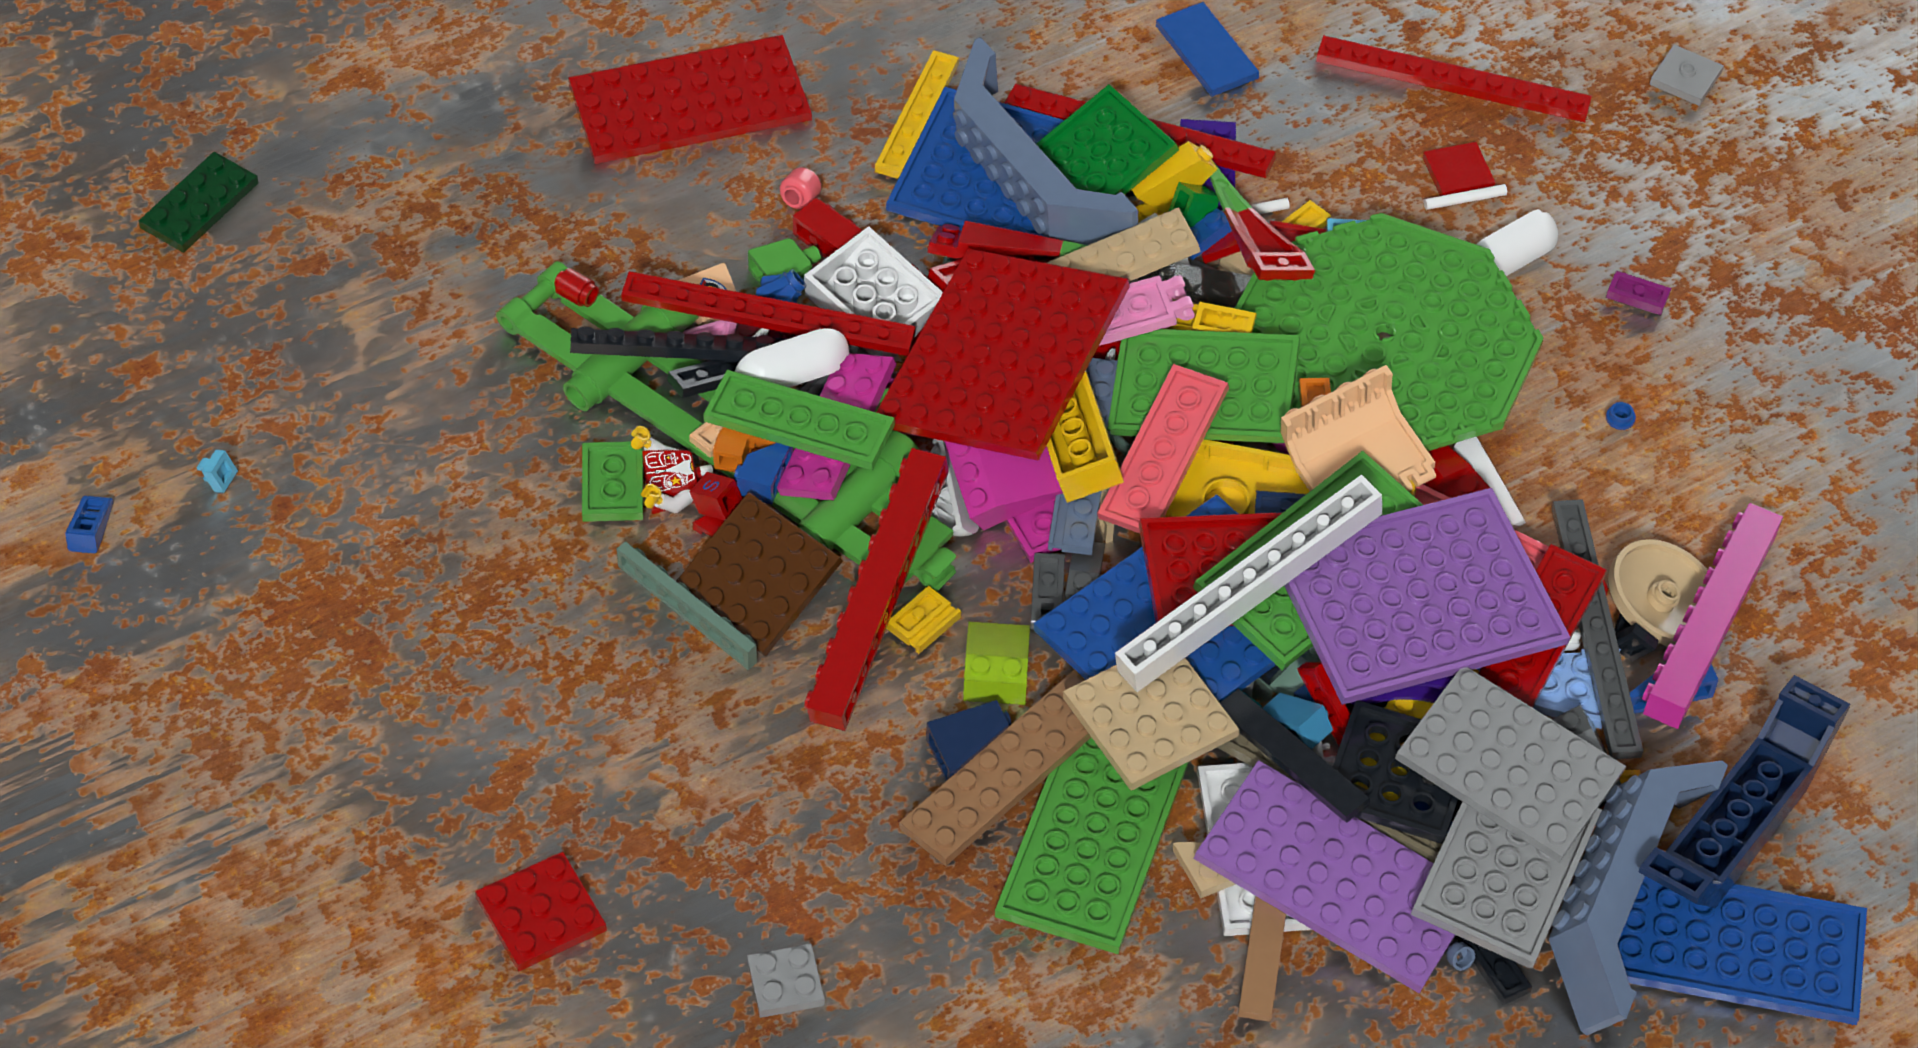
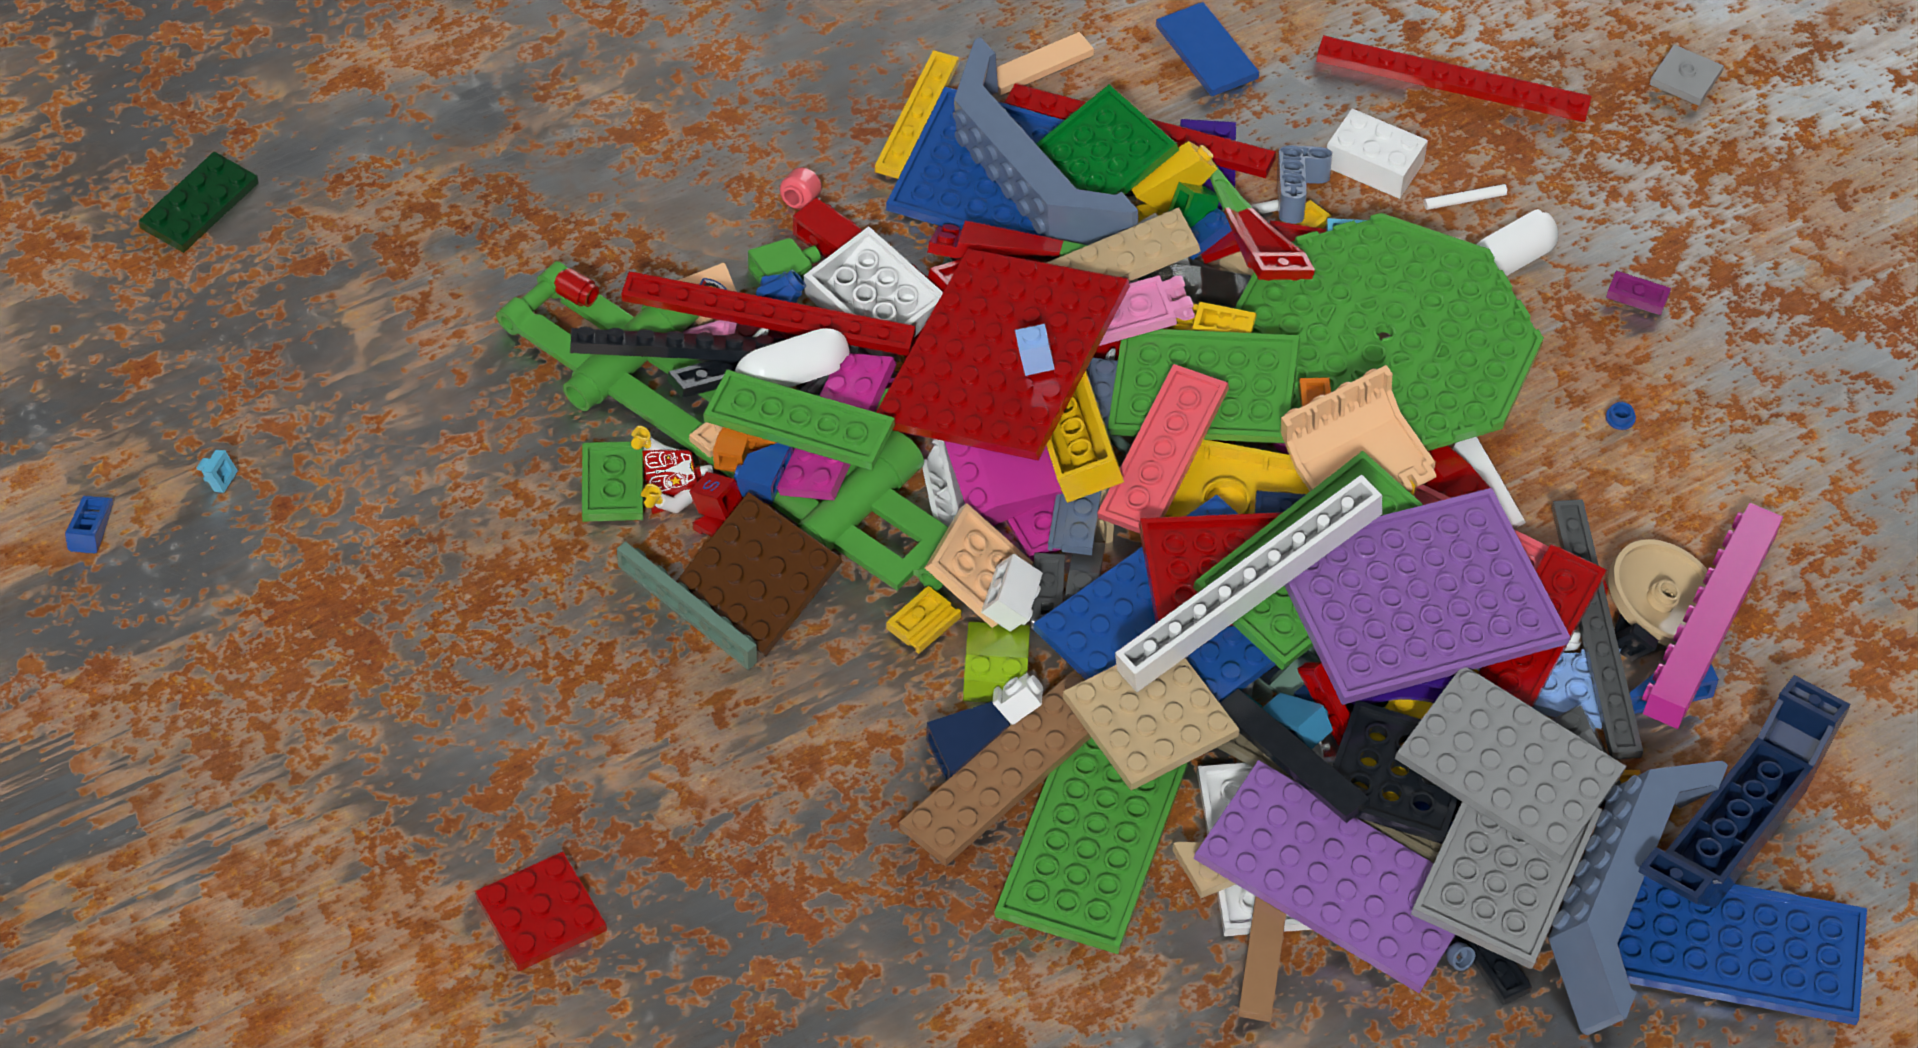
red plate [568,35,812,164] -> none
light grey plate [747,943,825,1018] -> none
red brick [804,448,949,731] -> none
red tile [1423,142,1495,196] -> none
none -> light nougat plate [925,503,1034,628]
none -> white brick [981,554,1043,632]
none -> white brick [993,673,1043,725]
none -> light nougat tile [997,32,1094,96]
none -> light blue brick [1015,324,1055,376]
none -> sand blue beam [1277,145,1333,224]
none -> white brick [1327,108,1428,199]

